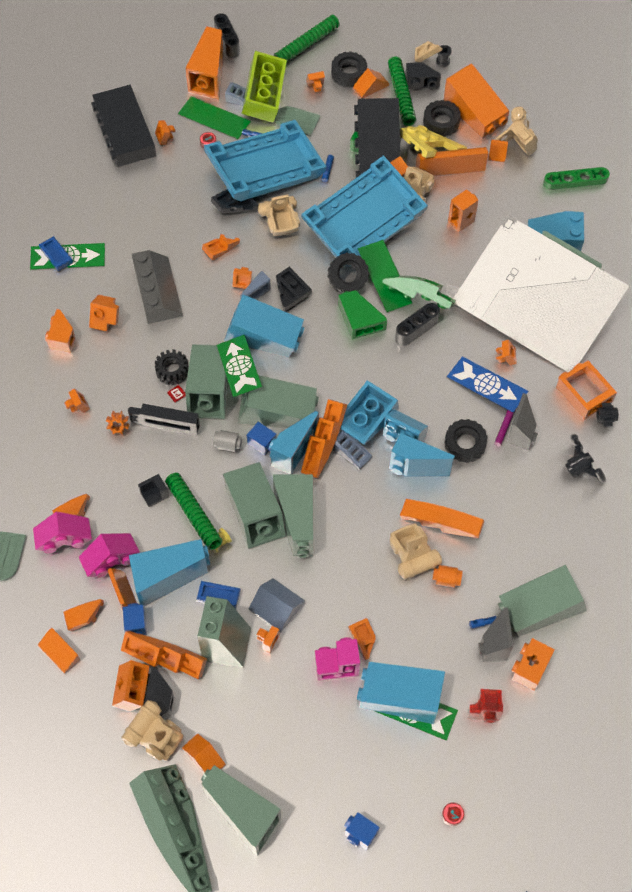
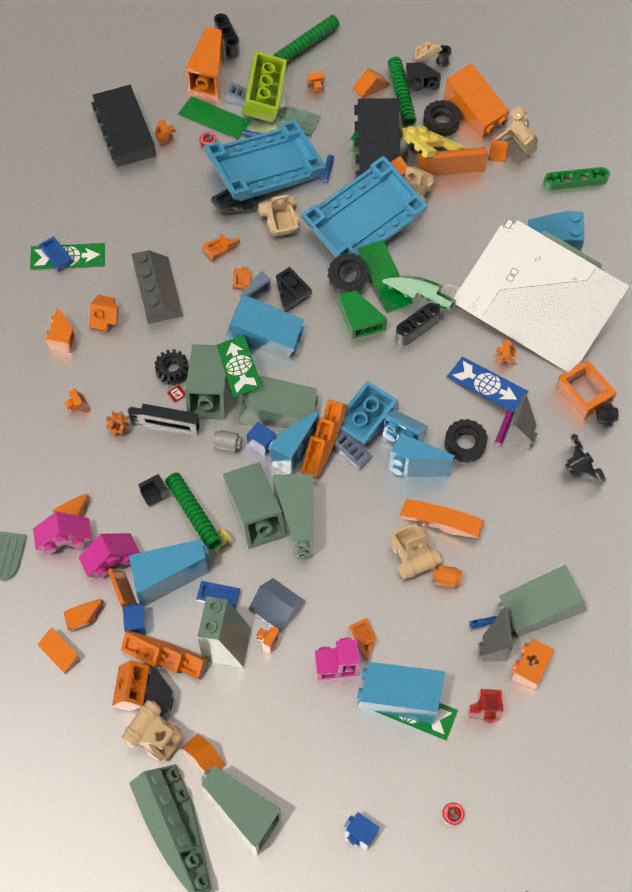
black tyre [331,51,367,88] -> none
orange brick [448,189,479,232] -> none

